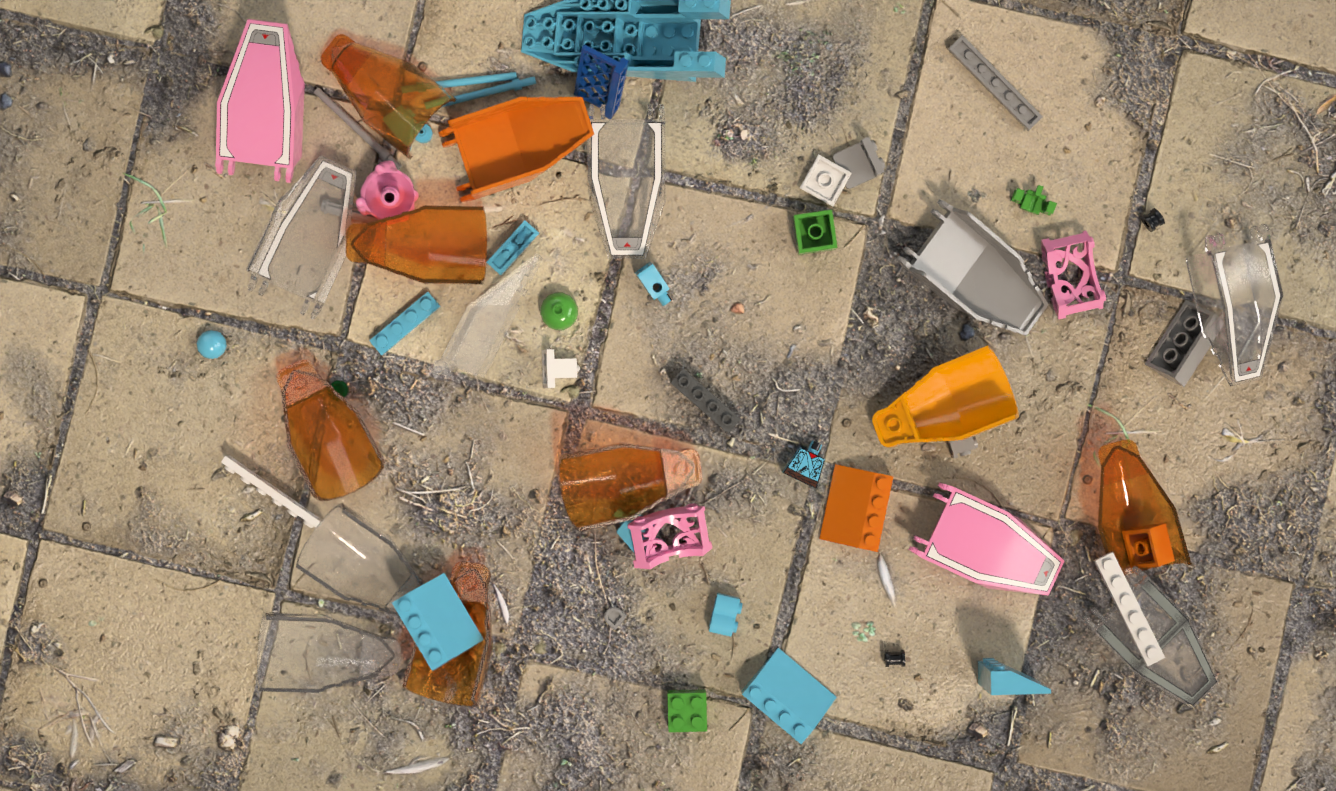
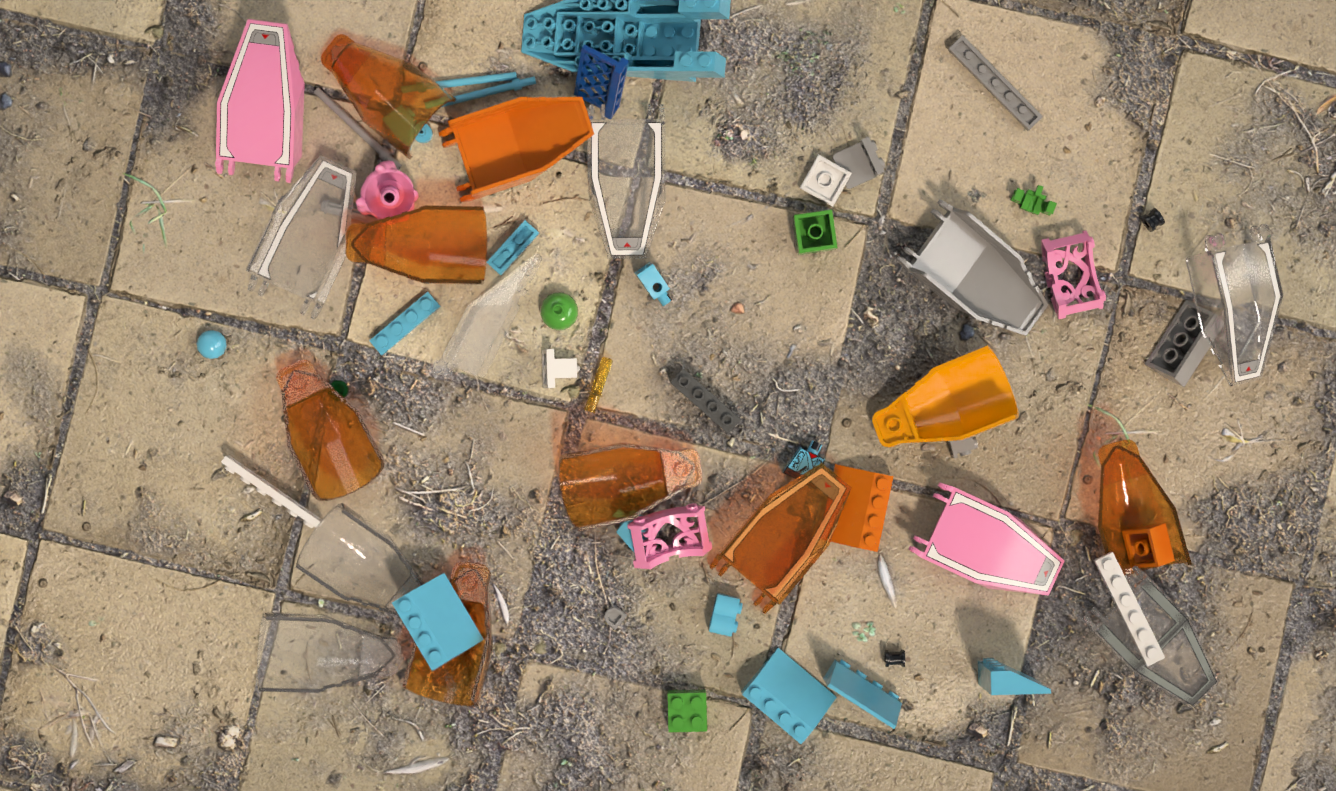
none -> clear yellow axle [584,357,613,413]
none -> clear orange windscreen [709,463,851,614]
none -> medium azure slope [823,659,902,729]

